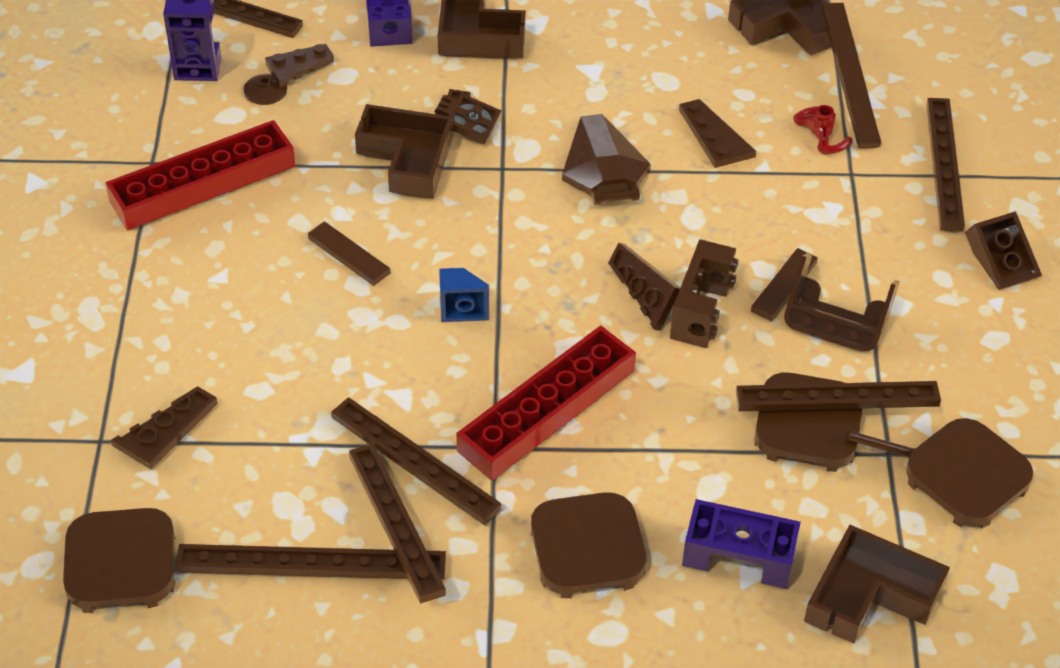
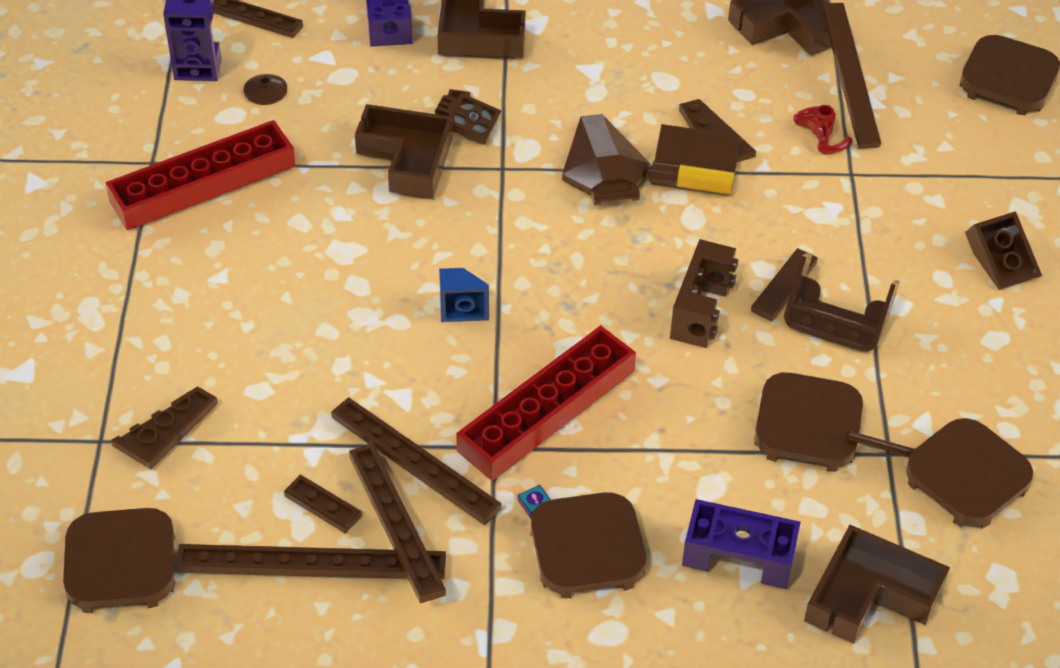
reddish brown wing [265,43,334,87] -> none
reddish brown tile [308,221,390,286] -> none
reddish brown wing [608,242,680,331] -> none
reddish brown plate [736,381,941,412] -> none
reddish brown plate [926,98,965,231] -> none
none -> reddish brown tile [284,474,362,534]
none -> tile [517,485,551,519]
none -> reddish brown door [646,124,741,195]
none -> reddish brown tile [959,35,1060,116]

